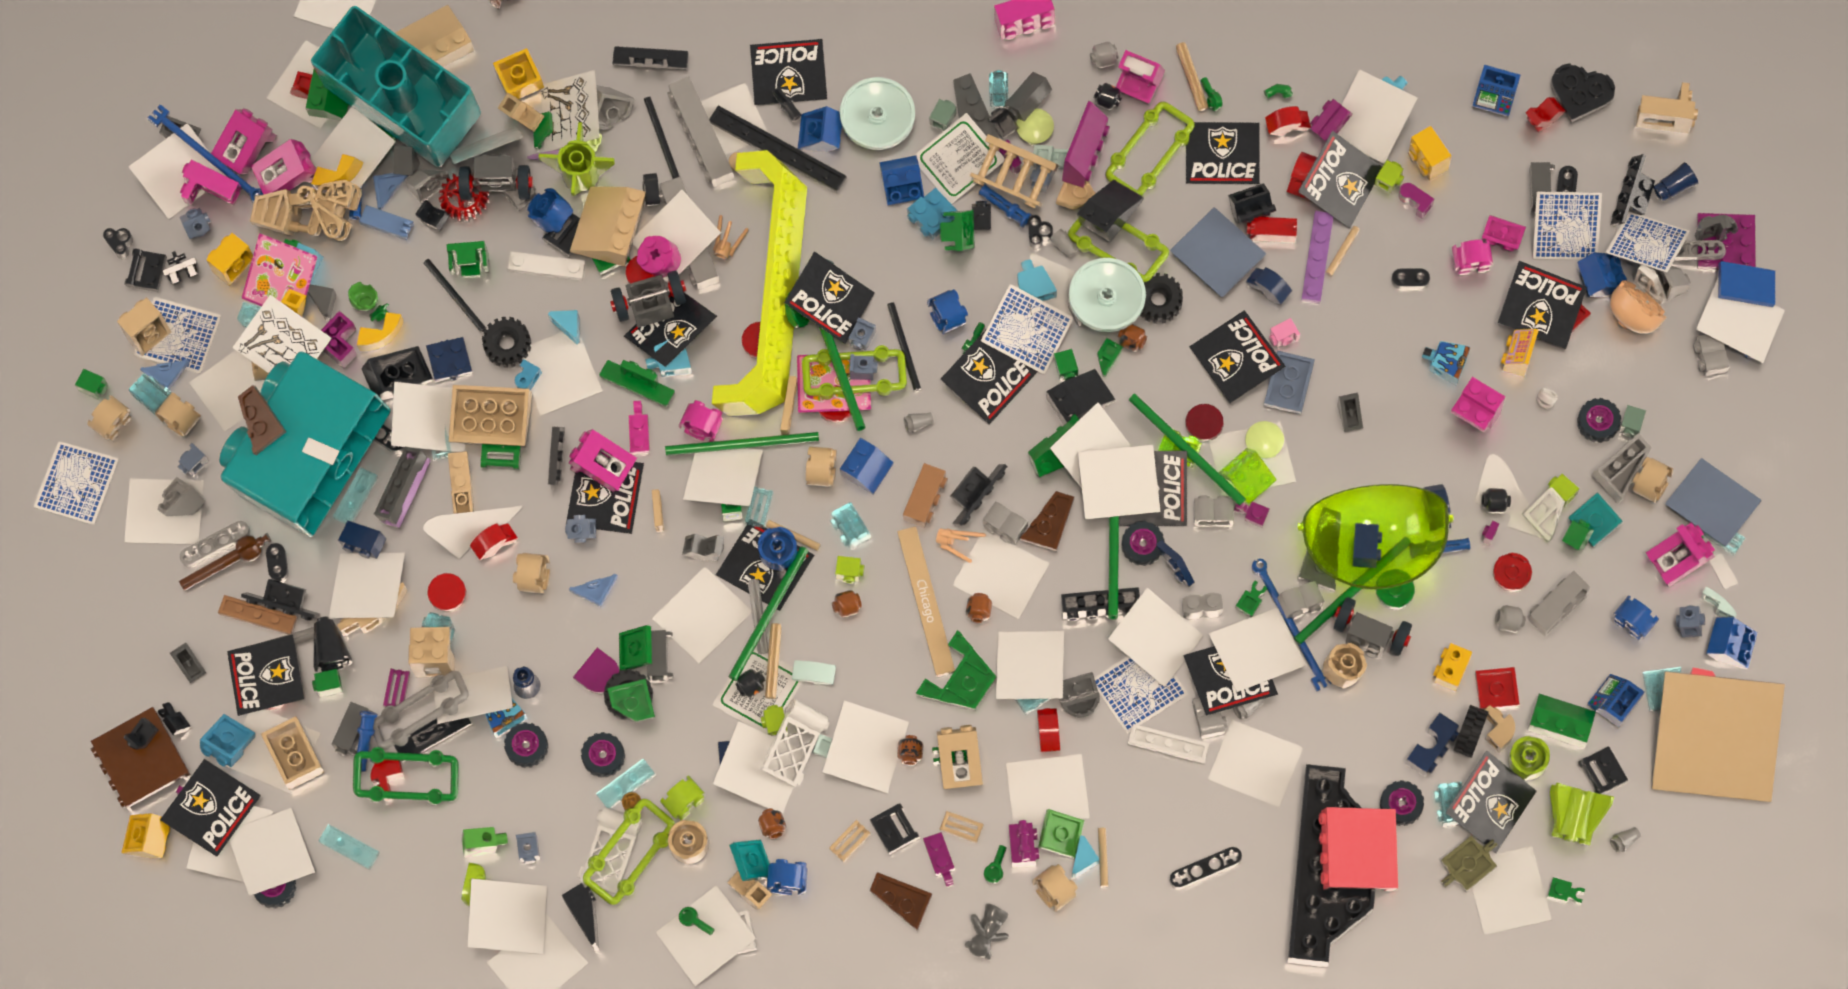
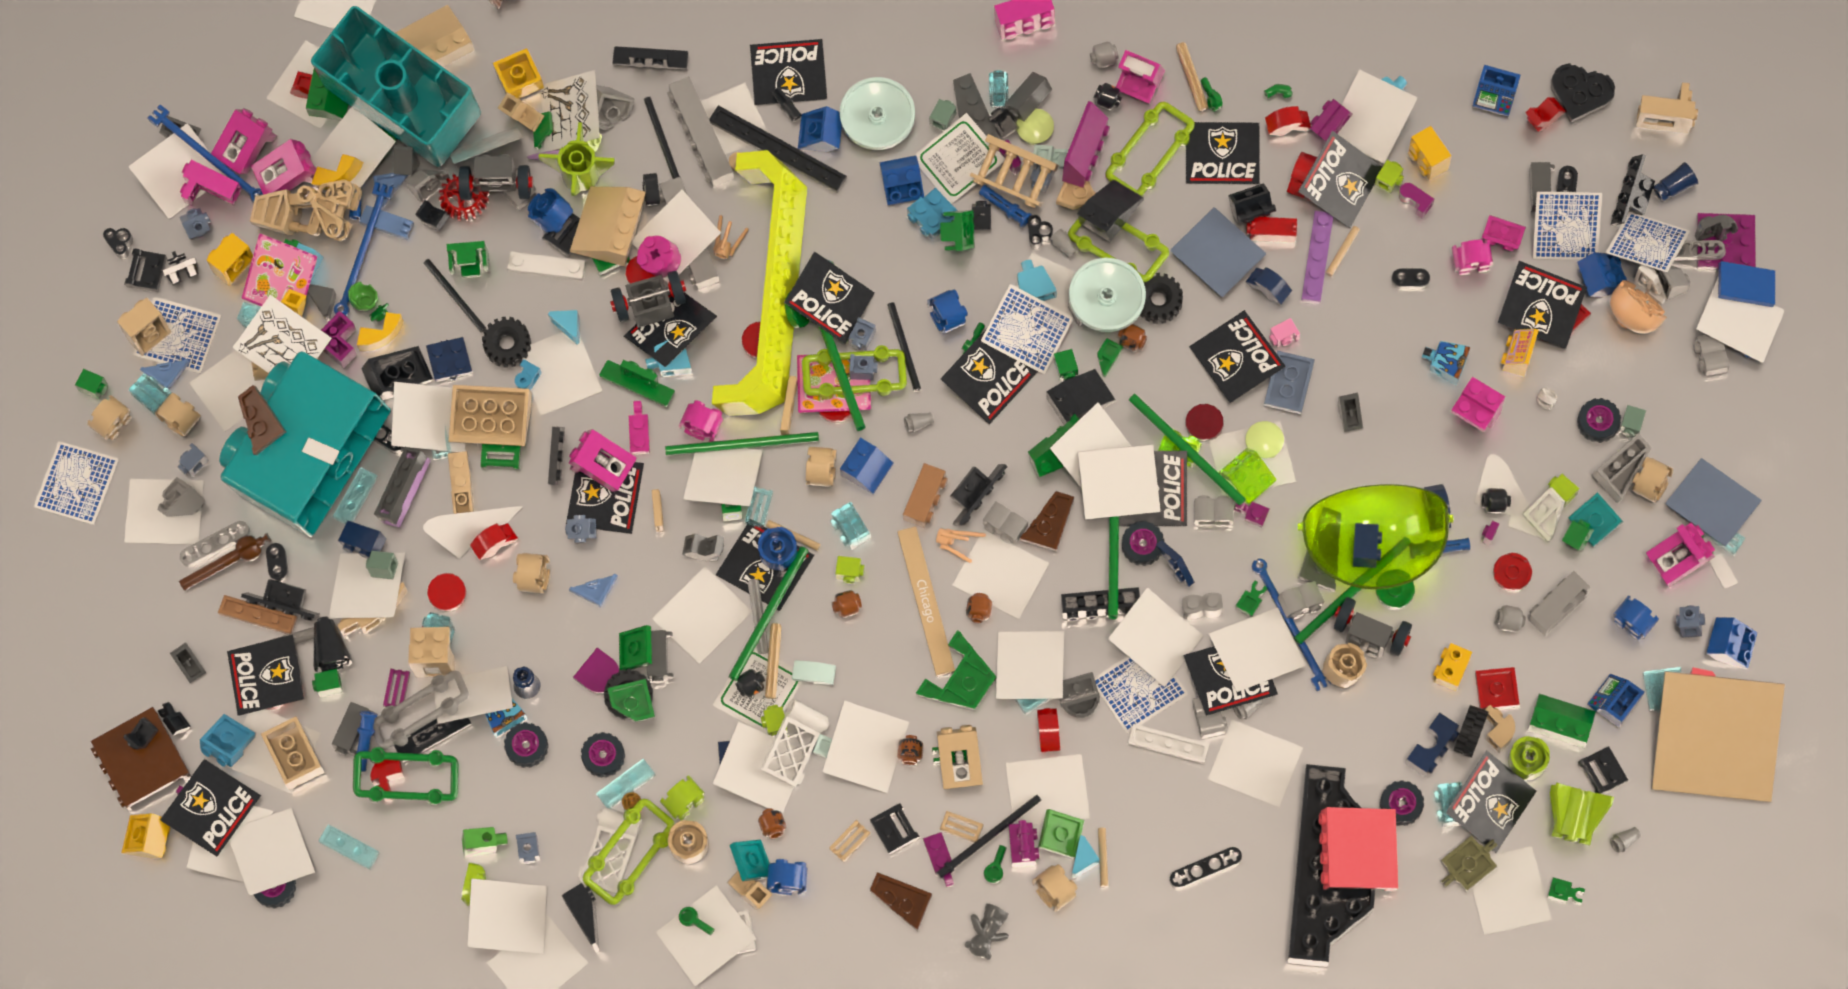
light aqua slope [1700,587,1737,617] -> none
none -> blue hinge [334,182,394,317]
none -> sand green brick [366,551,398,580]
none -> black bar [936,795,1041,879]

